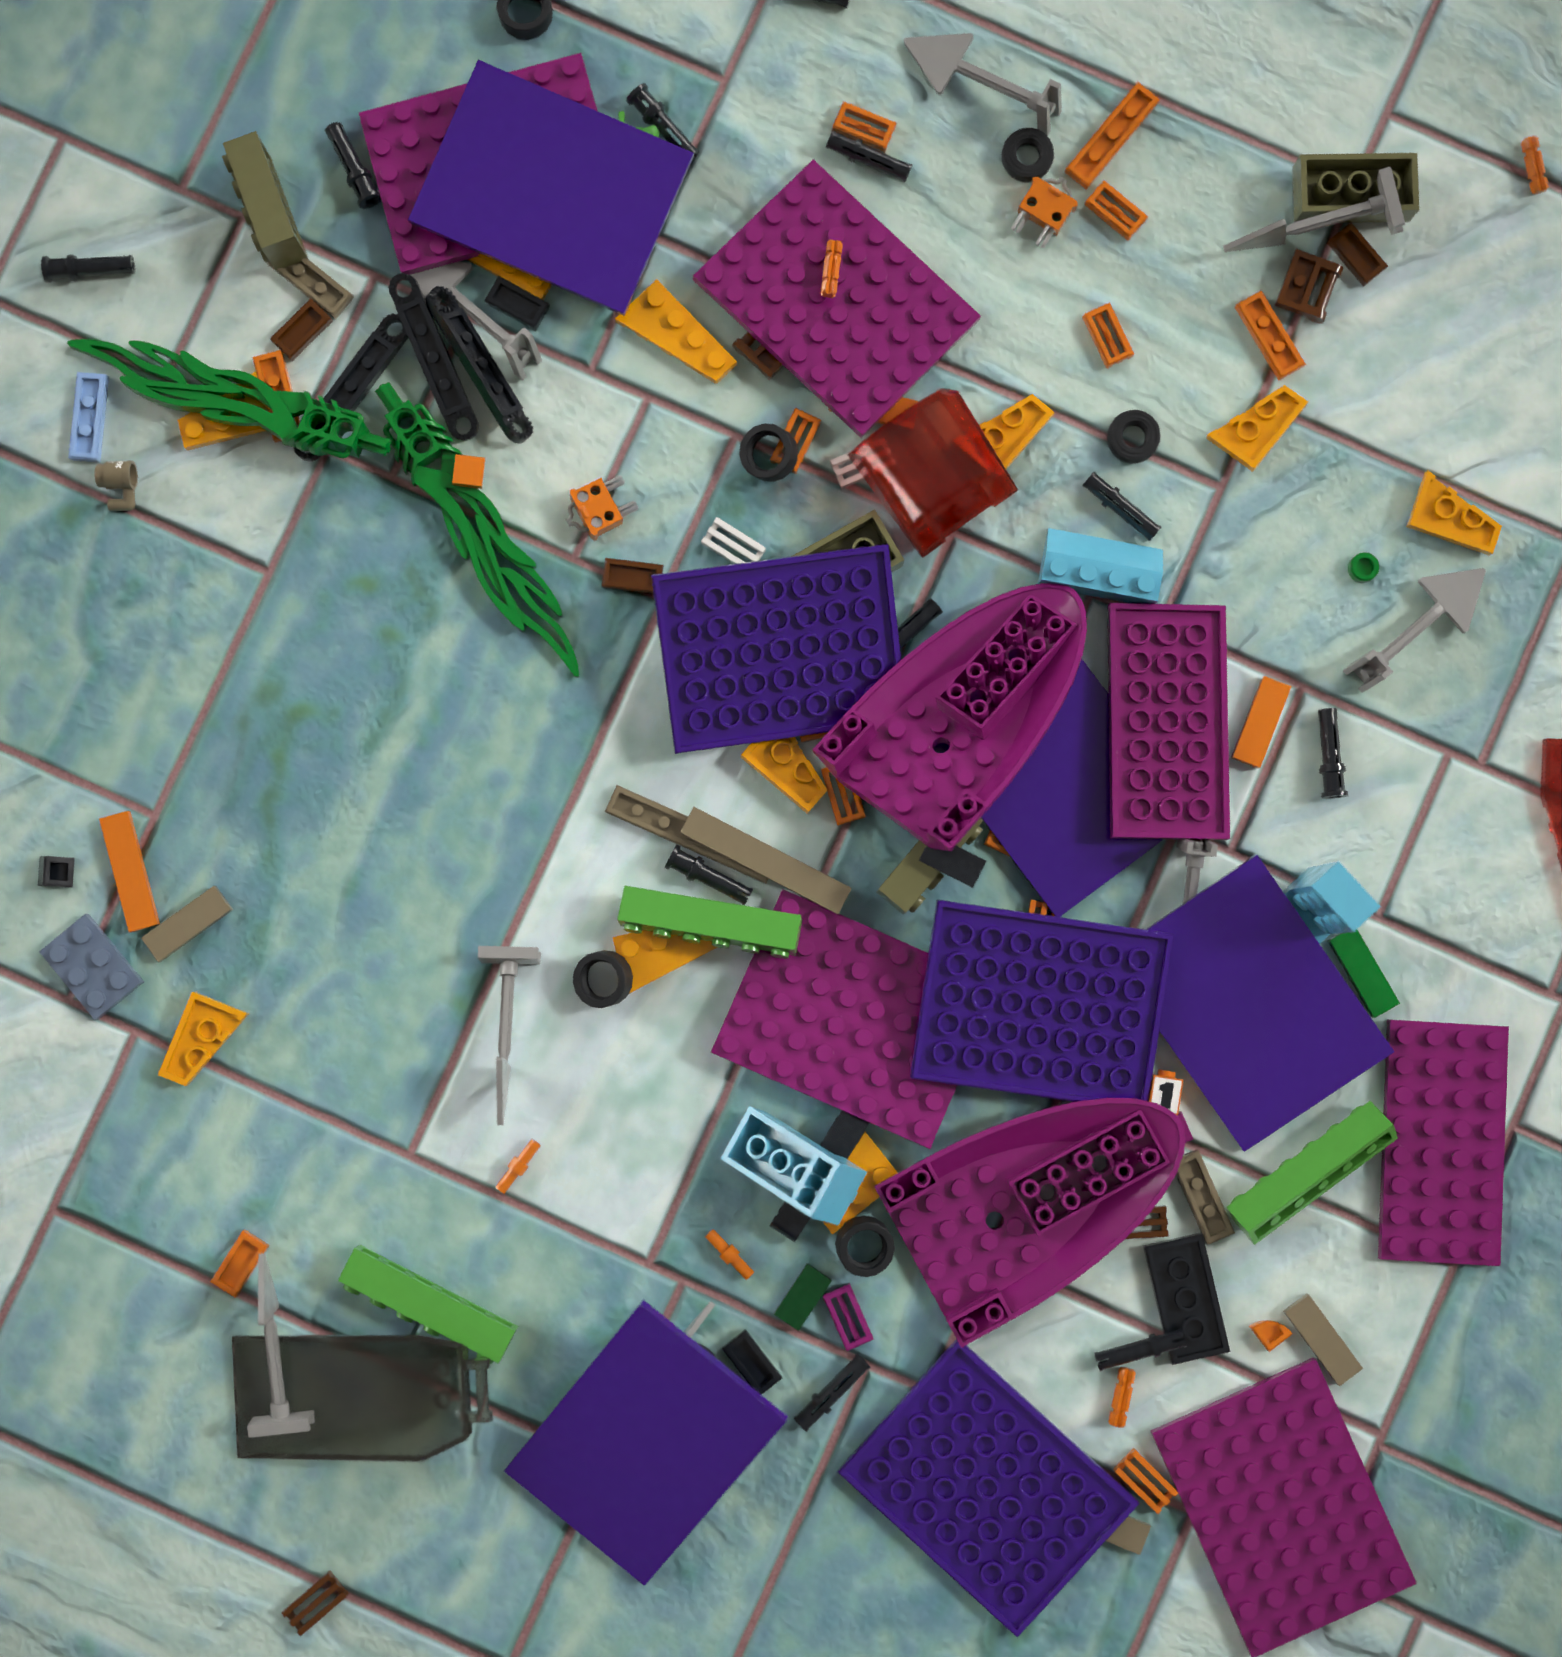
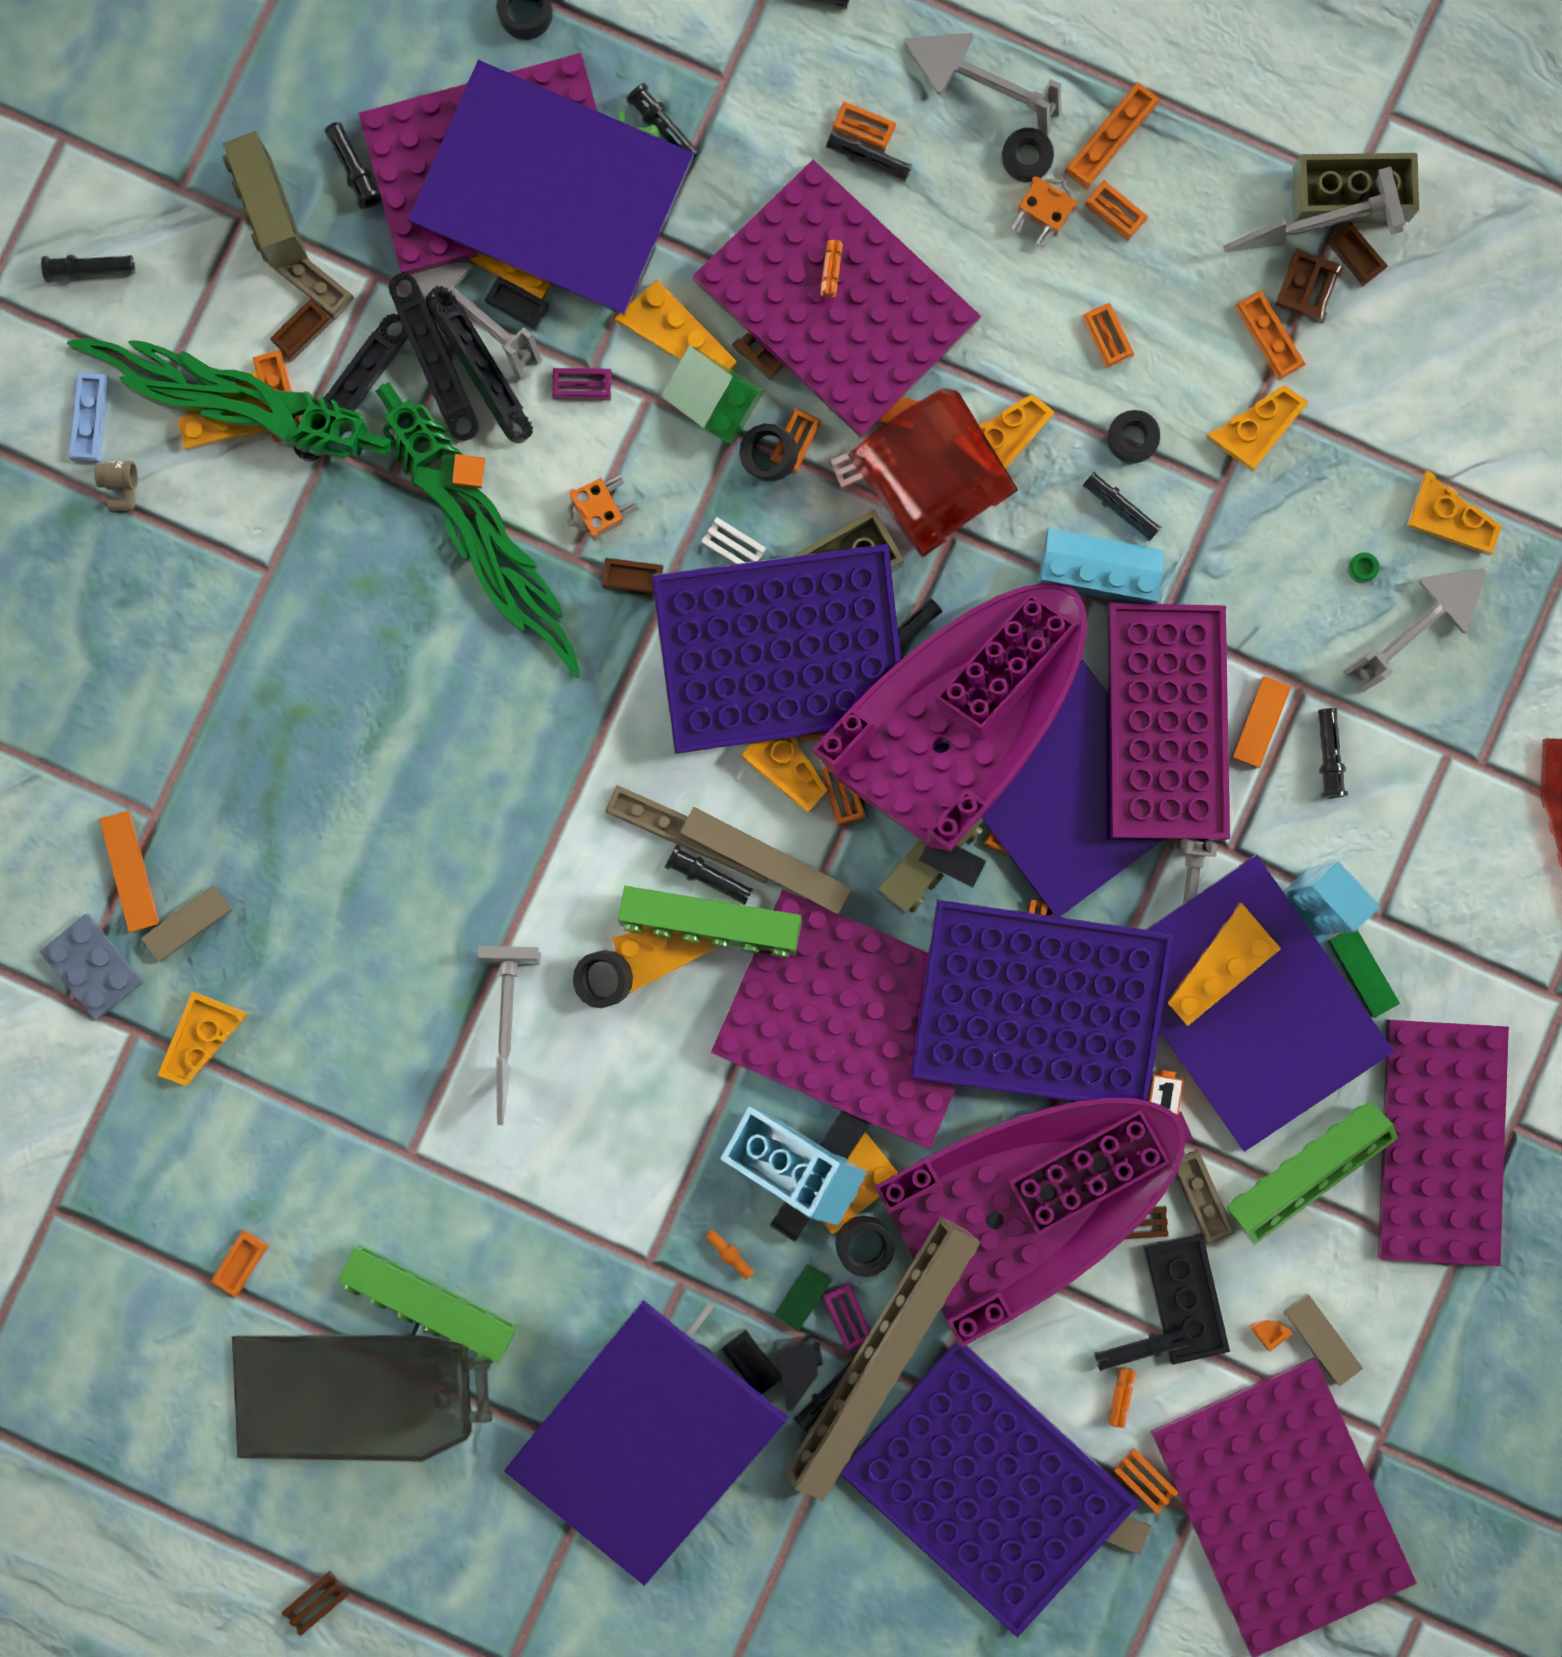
black slope [38,856,75,887] -> none
light grey piece [247,1253,315,1438] -> none
orange bar [495,1139,541,1194] -> none
orange axle [1521,136,1549,194] -> none
none -> magenta tile [552,368,612,400]
none -> slope [661,345,764,444]
none -> black slope [777,1334,823,1411]
none -> dark tan brick [784,1216,981,1501]
none -> light orange wing [1167,902,1281,1026]

